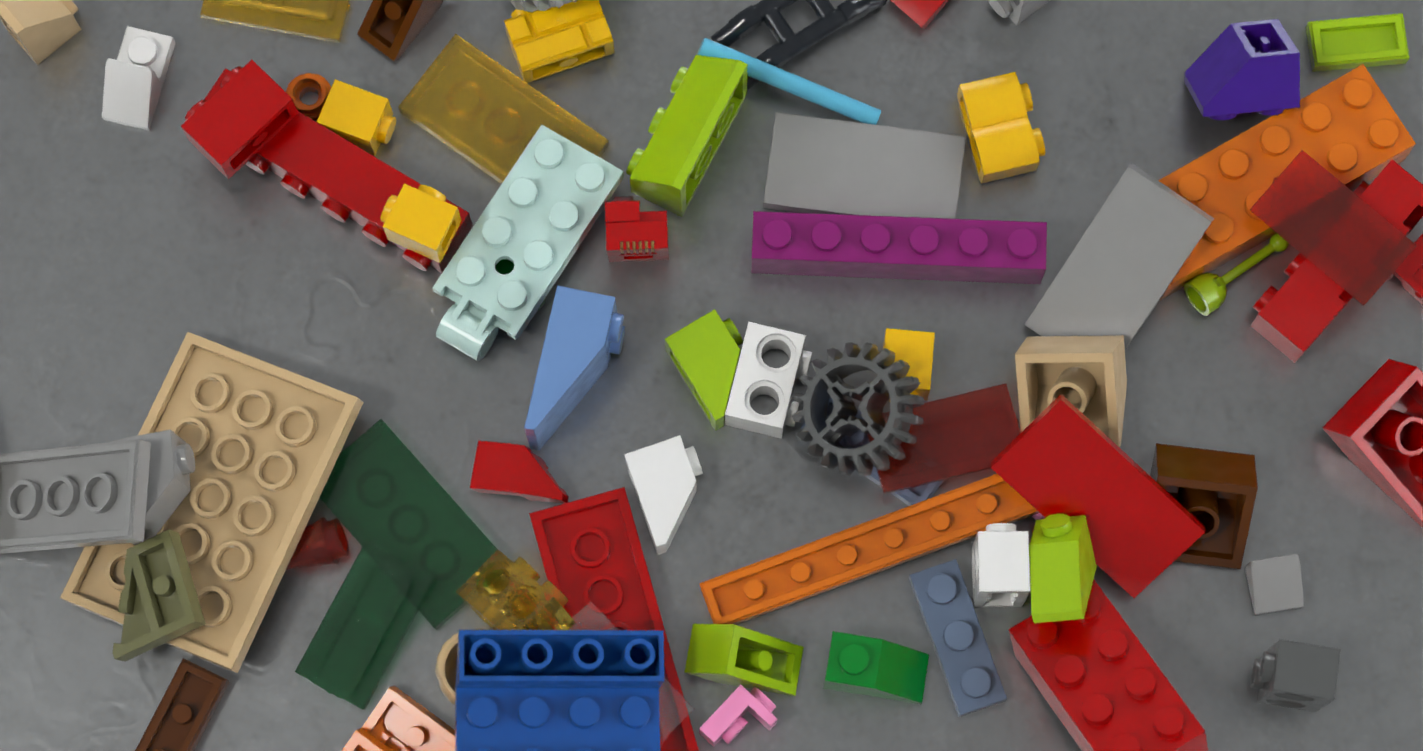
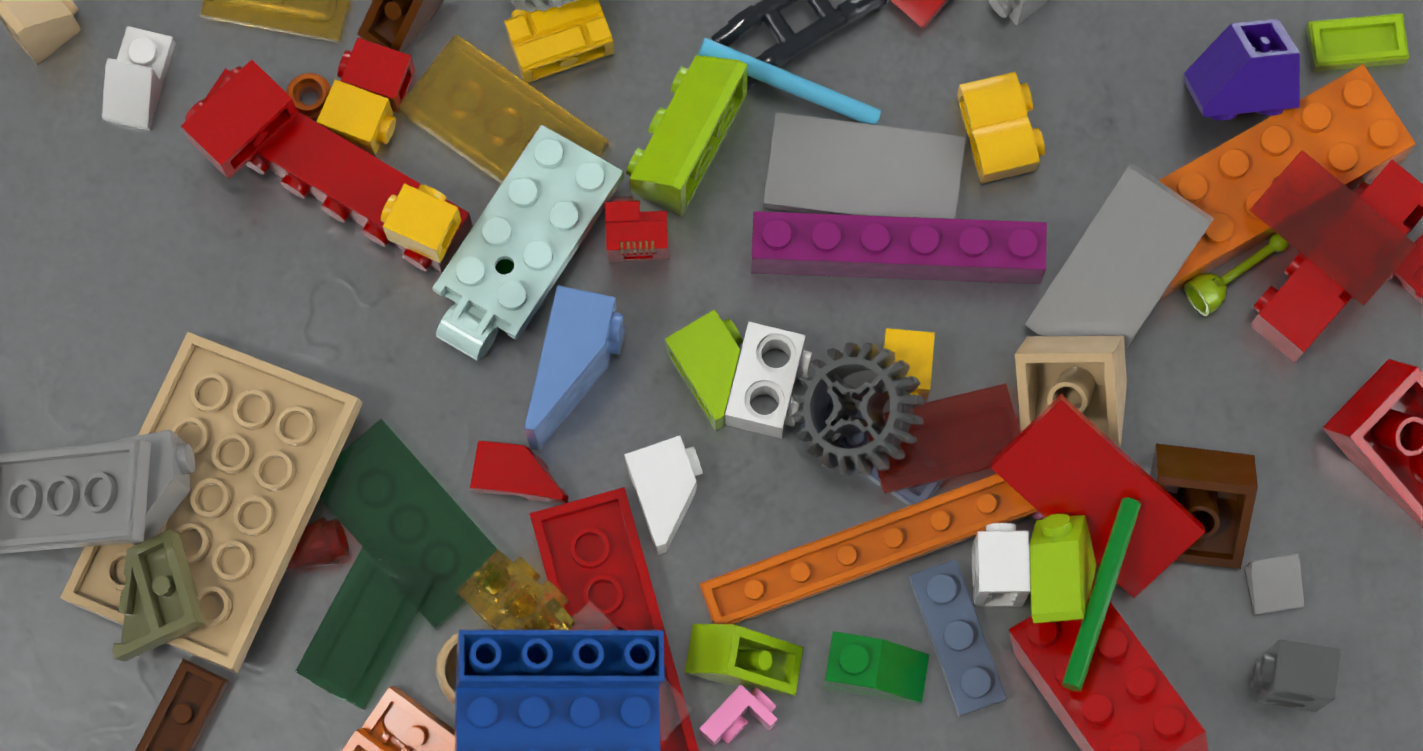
none -> red brick [337,37,416,113]
none -> green bar [1062,498,1141,692]

